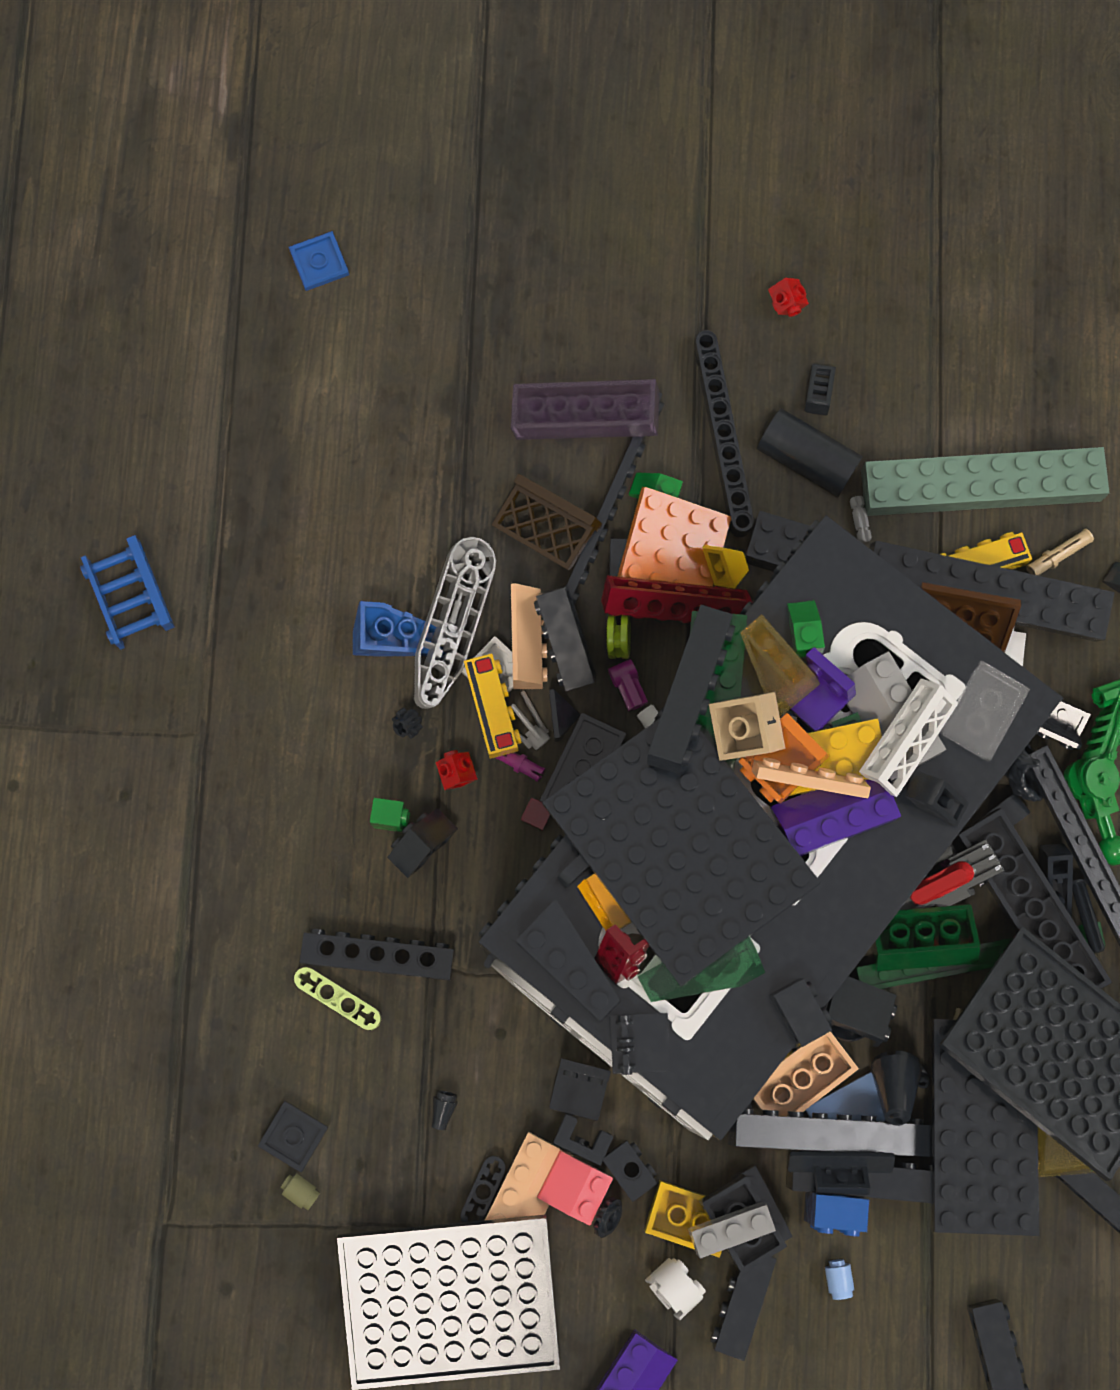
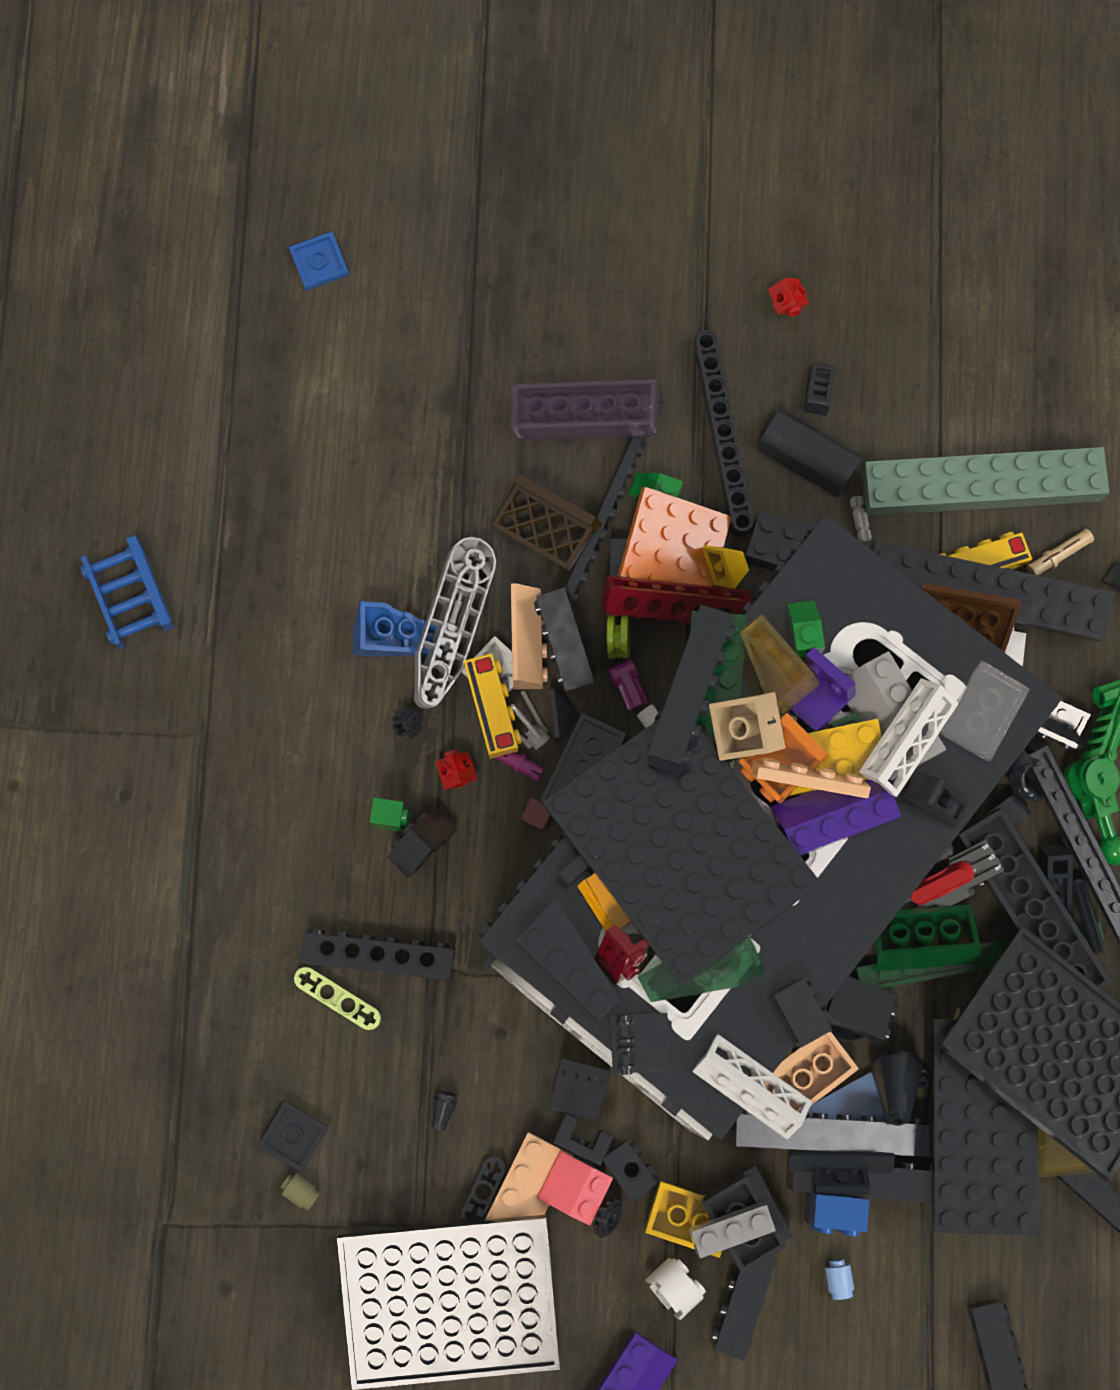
none -> white fence [692,1034,812,1140]

